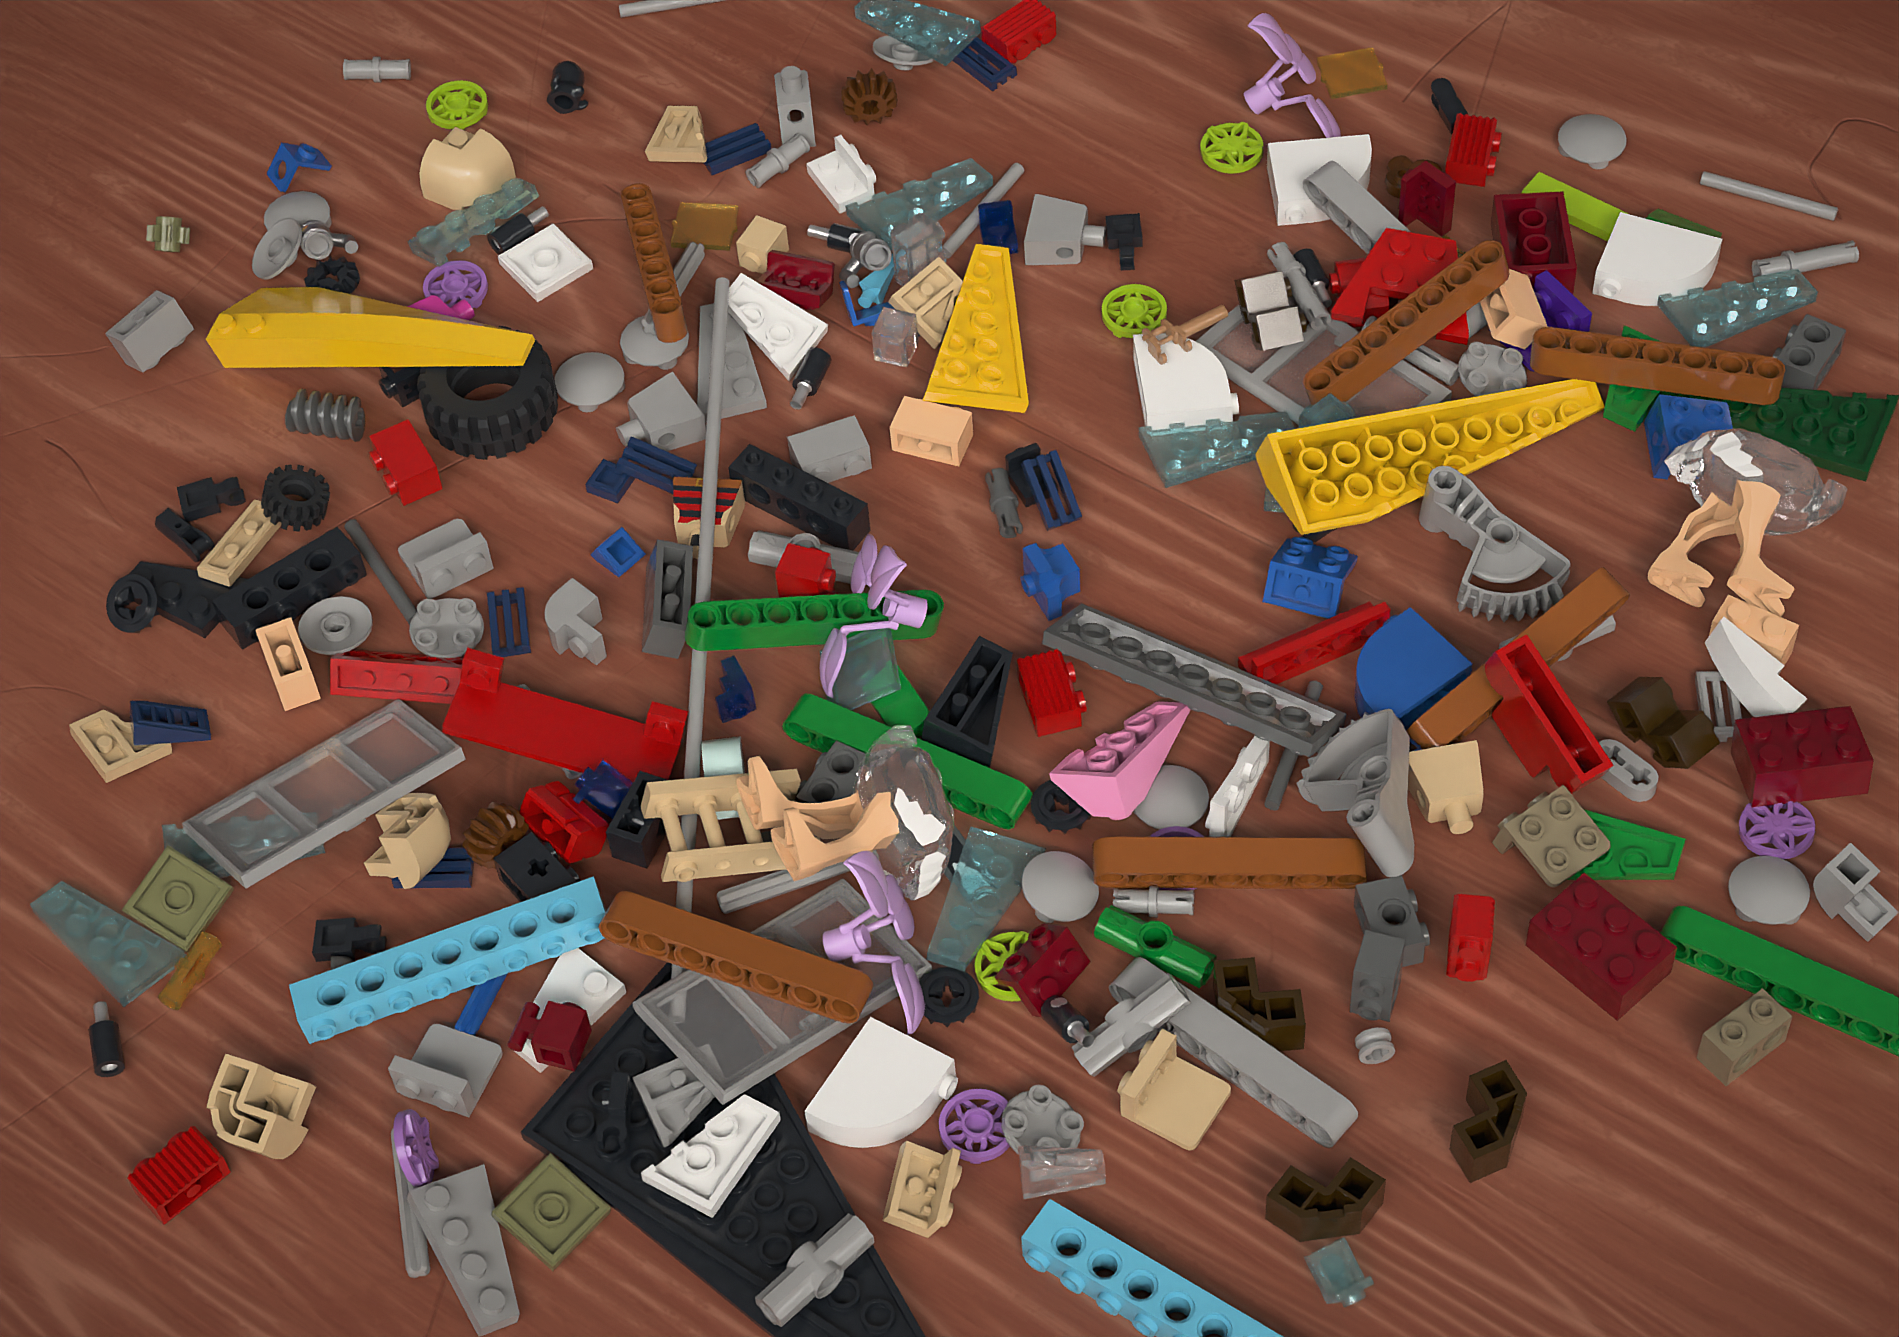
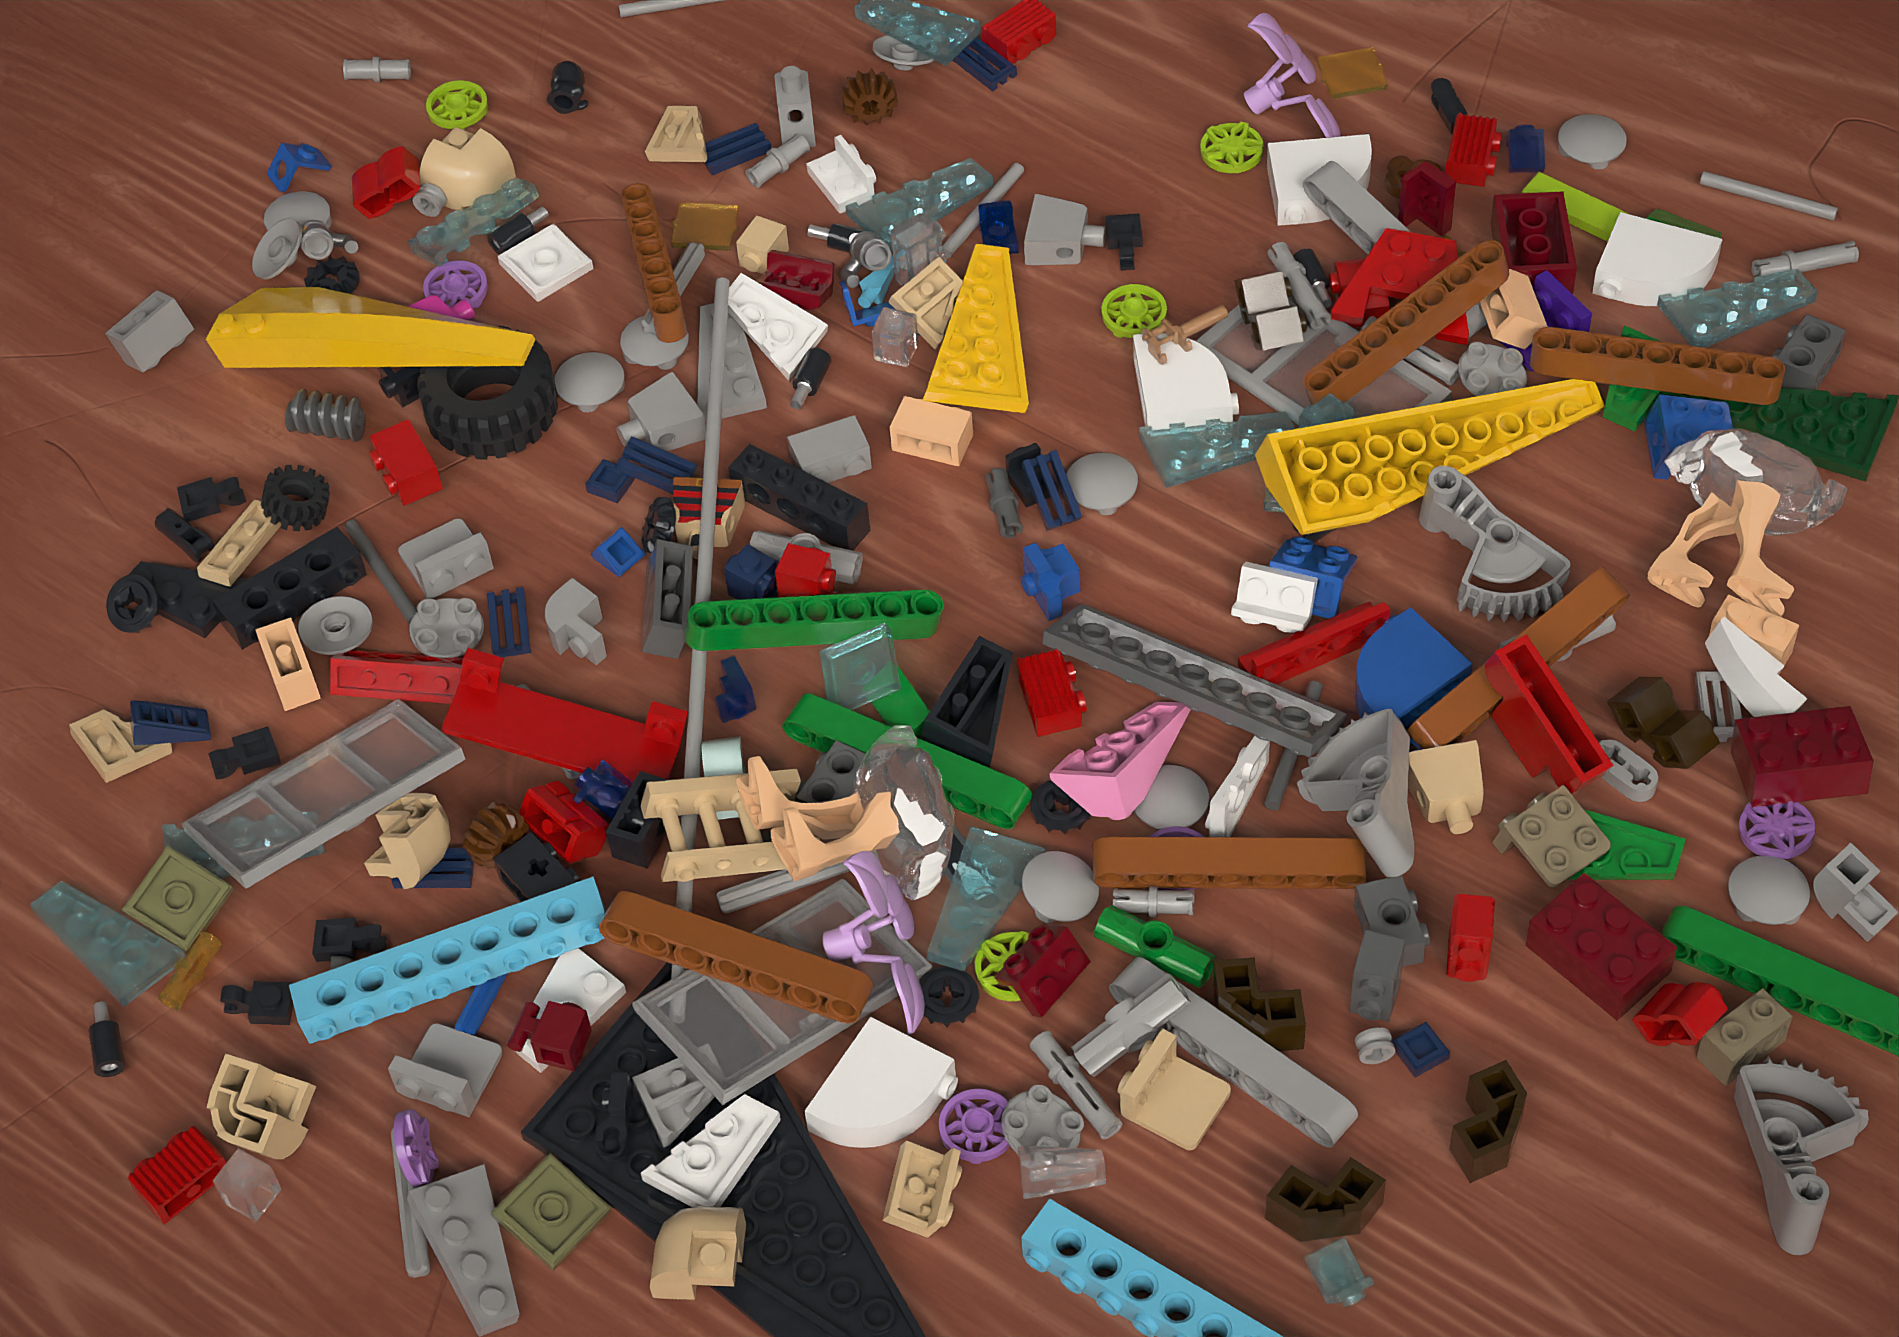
olive gear [146,216,190,253] -> none
light grey piece [755,1213,874,1327] -> none
lavender plant [819,534,927,698] -> none
black piece [1041,995,1095,1048] -> none
none -> black plate [208,726,281,779]
none -> clear brick [213,1148,281,1222]
none -> black plate [220,981,293,1025]
none -> red brick [352,146,420,219]
none -> light grey bush [412,183,447,217]
none -> black gear [641,497,676,554]
none -> tan brick [650,1206,746,1300]
none -> dark blue brick [724,544,778,600]
none -> light grey pin [1030,1031,1123,1140]
none -> light grey dish [1066,453,1138,515]
none -> white bracket [1231,562,1318,633]
none -> dark blue tile [1392,1022,1450,1078]
none -> clear blue bracket [1506,125,1545,173]
none -> red brick [1631,982,1728,1046]
none -> light grey arm [1733,1056,1869,1255]

